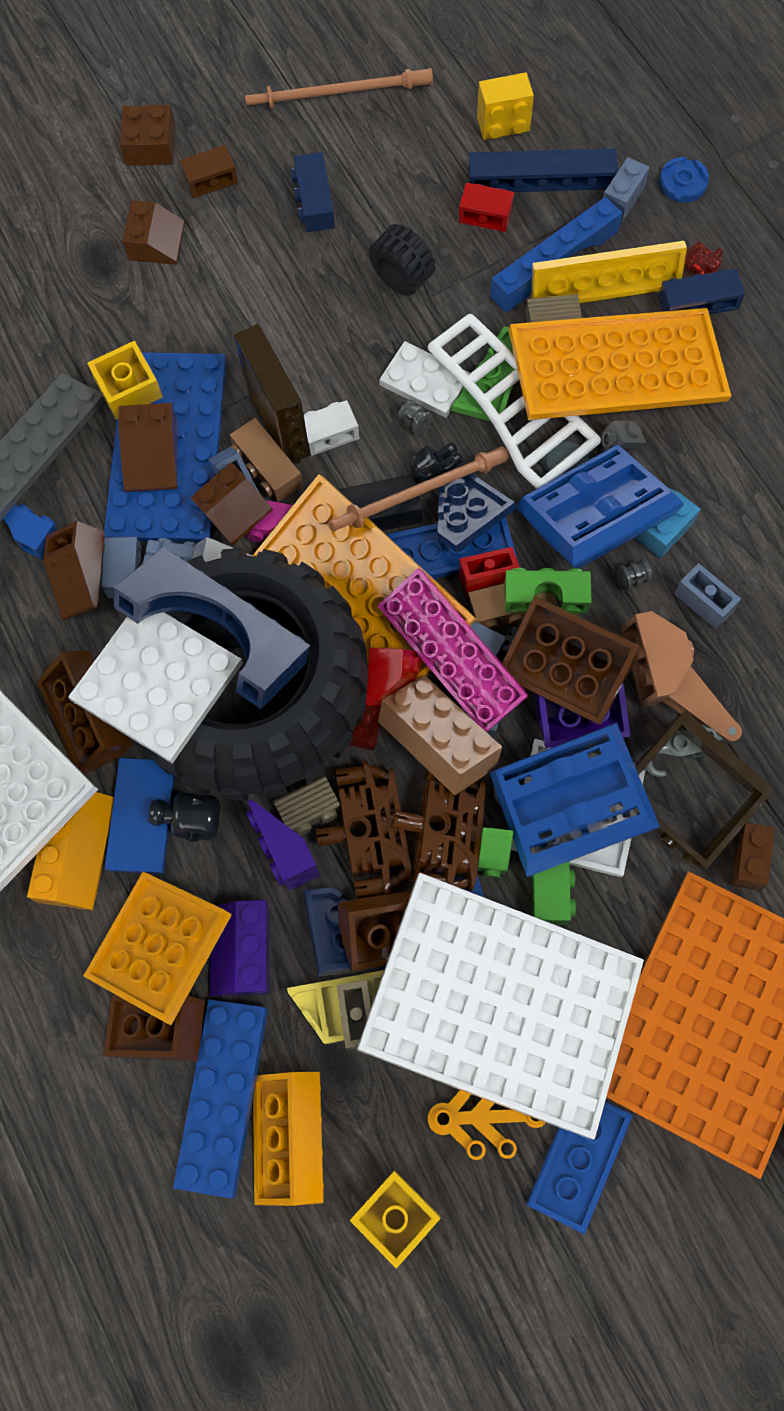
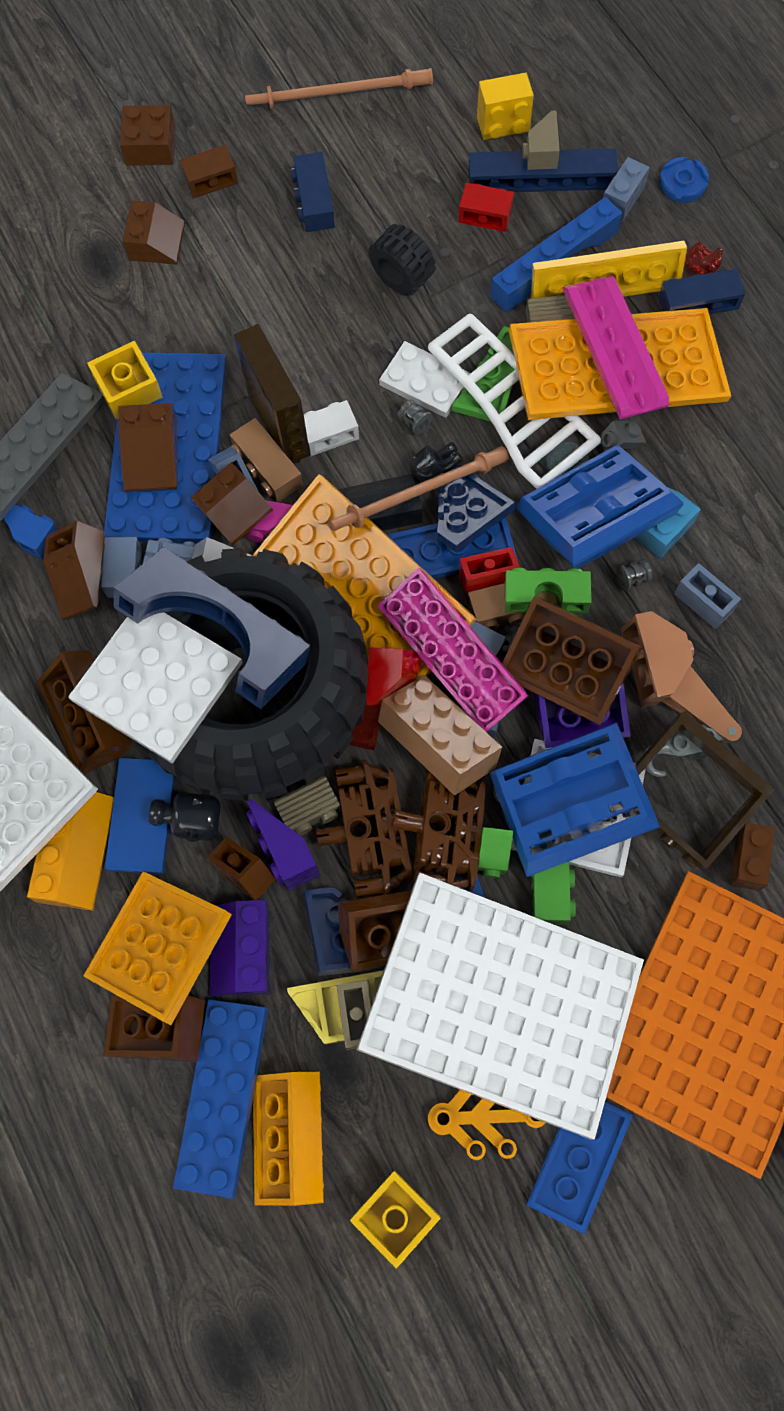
none -> reddish brown brick [206,837,276,901]
none -> dark tan slope [522,111,560,170]
none -> dark pink plate [563,276,669,419]

